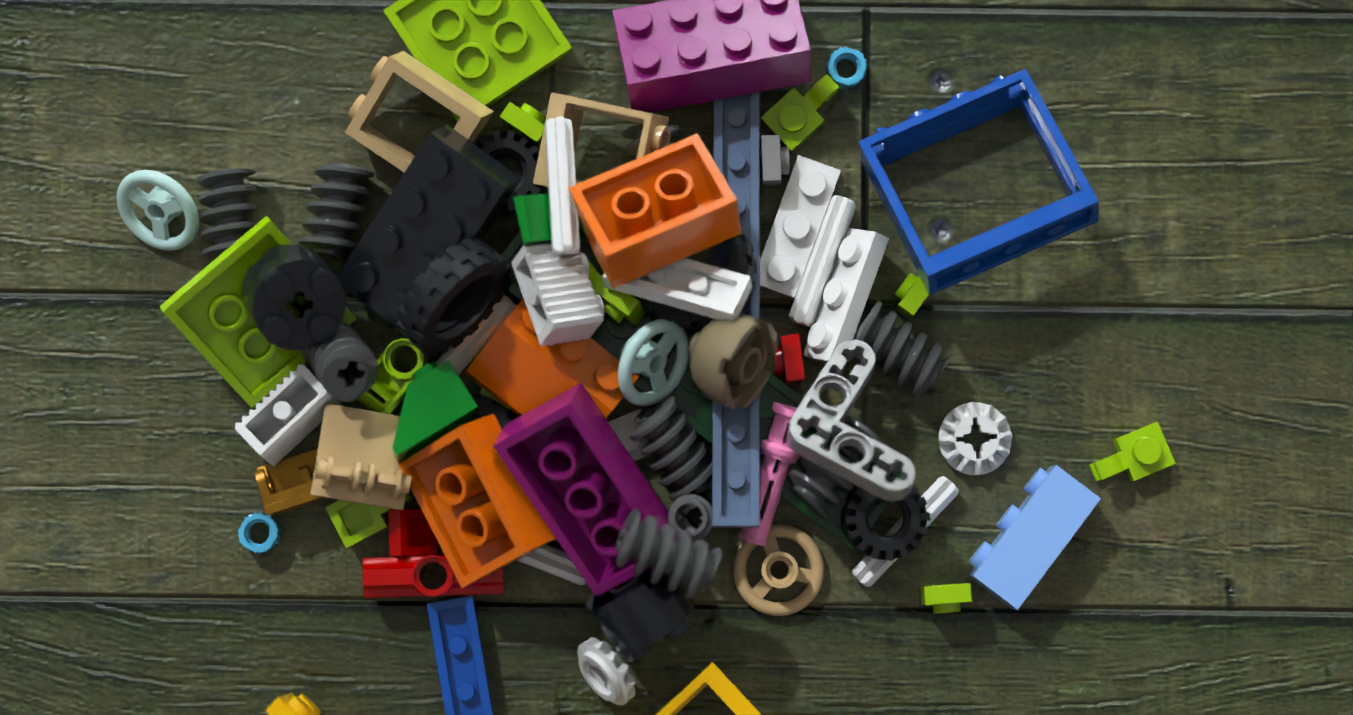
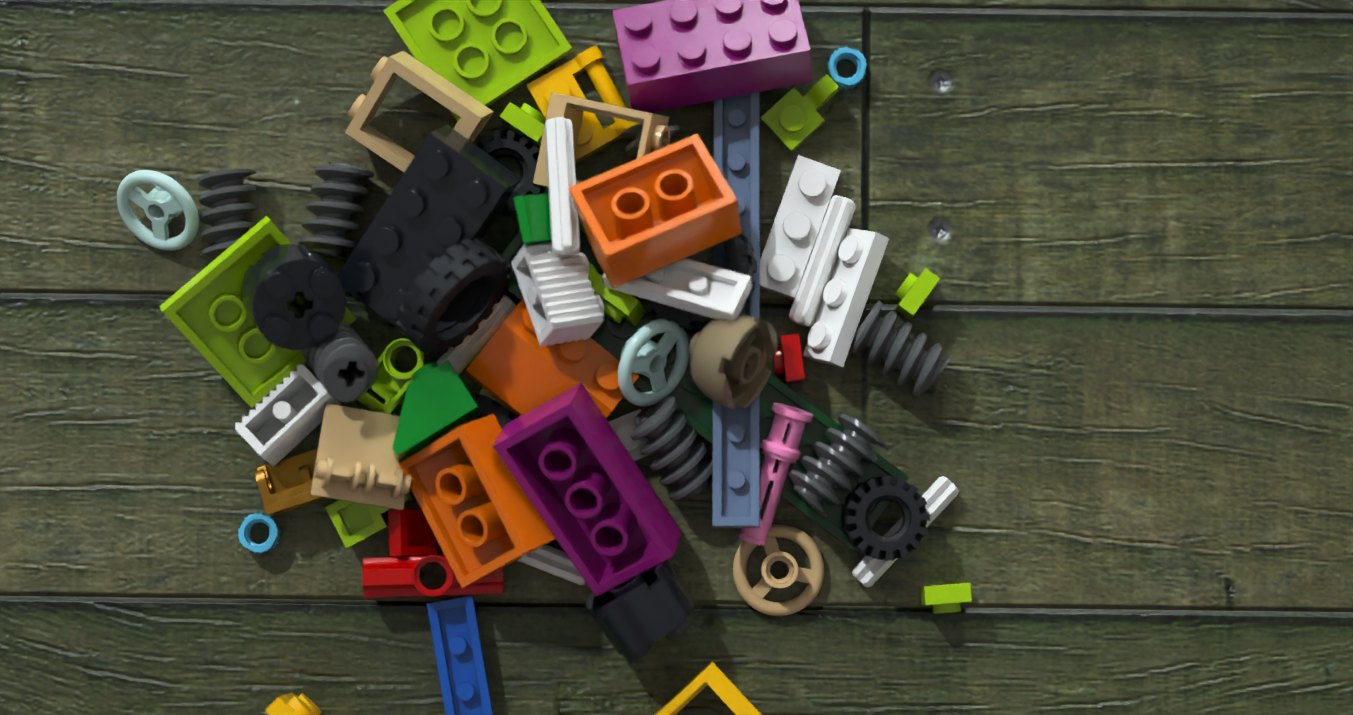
white gear [577,637,636,705] -> none
dark grey piece [615,508,722,600] -> none
flat silver cone [668,494,712,541] -> none
light grey plate [760,135,790,187] -> none
light grey beam [787,339,916,501] -> none
blue window [858,69,1099,296] -> none
white gear [938,402,1013,475] -> none
light blue brick [968,465,1101,610] -> none
lime plate [1089,421,1176,482] -> none
none -> yellow plate [526,46,641,164]

